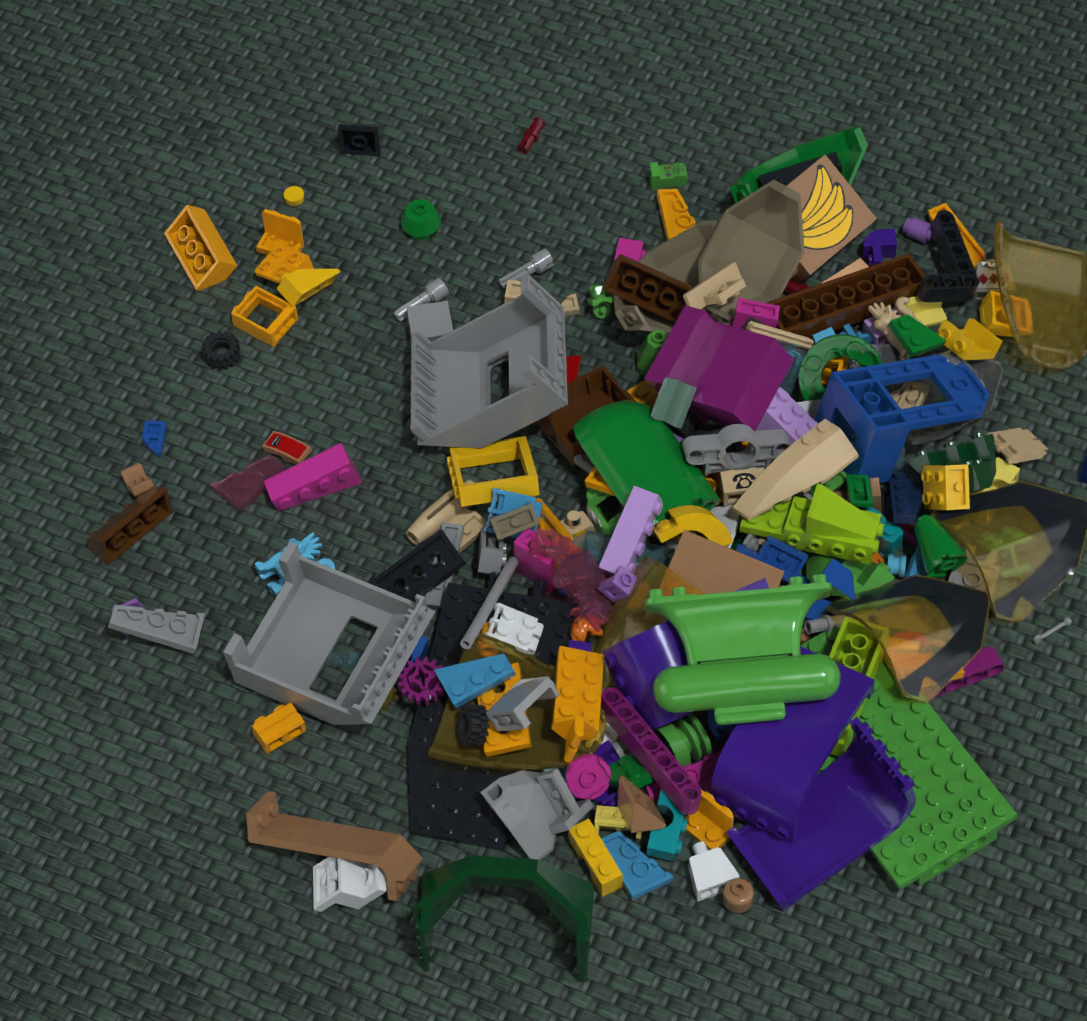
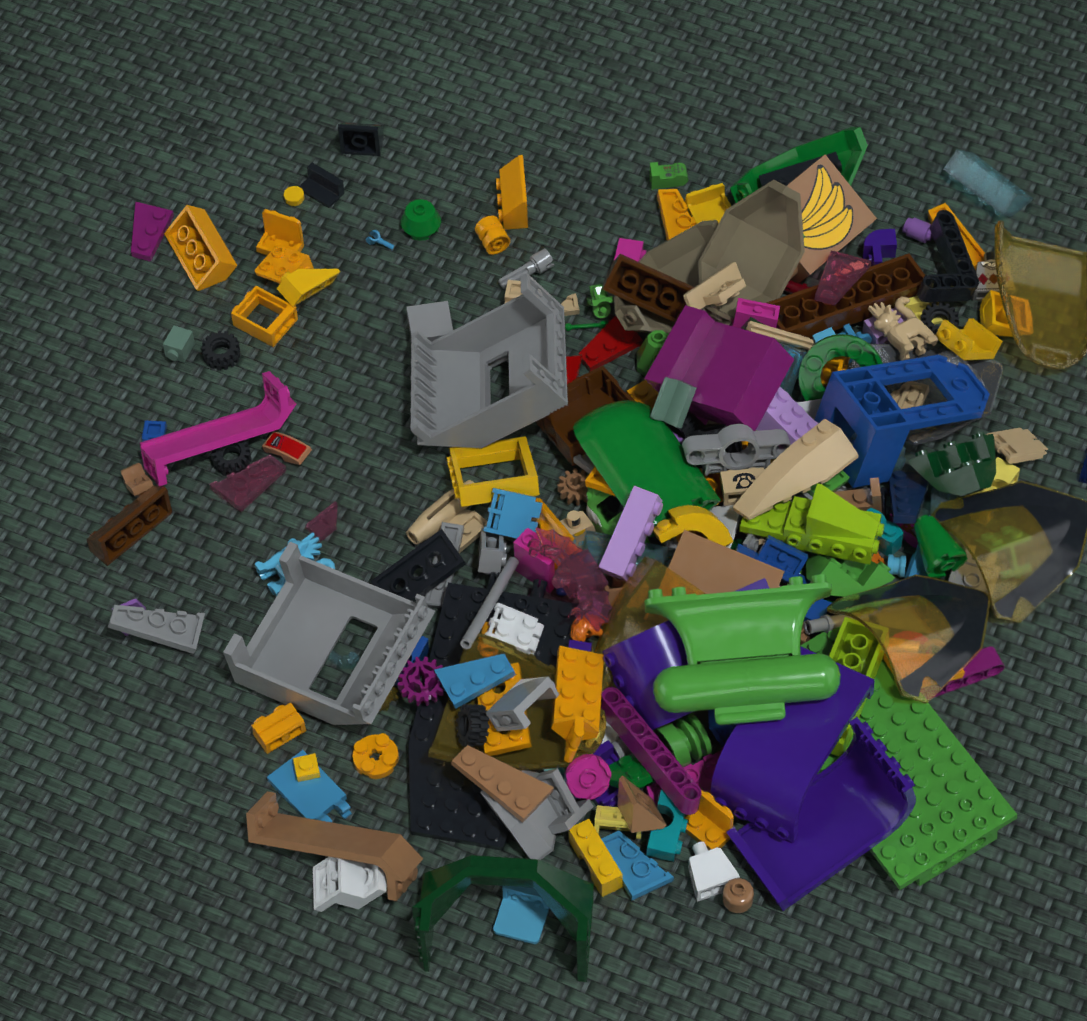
dark pink wedge [263,443,363,511] -> none
light grey piece [394,278,449,321] -> none
dark tan panel [489,501,540,540] -> none
dark red pin [516,117,546,155] -> none
medium lavender bracket [597,566,637,602] -> none
blue tile [822,558,856,602] -> none
green slope [845,474,873,510] -> none
green wing [888,314,946,358] -> none
yellow bracket [921,464,970,510] -> none
light grey hinge [1033,617,1072,644] -> none
none -> magenta wing [131,202,174,261]
none -> dark pink panel [140,371,297,486]
none -> sand green brick [163,325,195,363]
none -> black tyre [211,440,252,477]
none -> dark azure tile [267,750,352,822]
none -> yellow plate [293,753,320,782]
none -> black panel [299,162,345,208]
none -> clear pink tile [305,501,338,542]
none -> light orange plate [352,733,399,779]
none -> dark azure hand [365,230,395,250]
none -> medium nougat wing [451,745,554,823]
none -> light orange wheel [475,216,510,255]
none -> medium azure bracket [493,886,550,944]
none -> light orange slope [496,155,528,230]
none -> medium nougat gear [557,468,588,506]
none -> green hinge [565,321,608,331]
none -> red wing [578,316,643,372]
none -> yellow panel [685,183,731,224]
none -> clear pink wing [814,250,872,305]
none -> black tyre [921,302,959,335]
none -> clear light blue slope [944,149,1033,217]

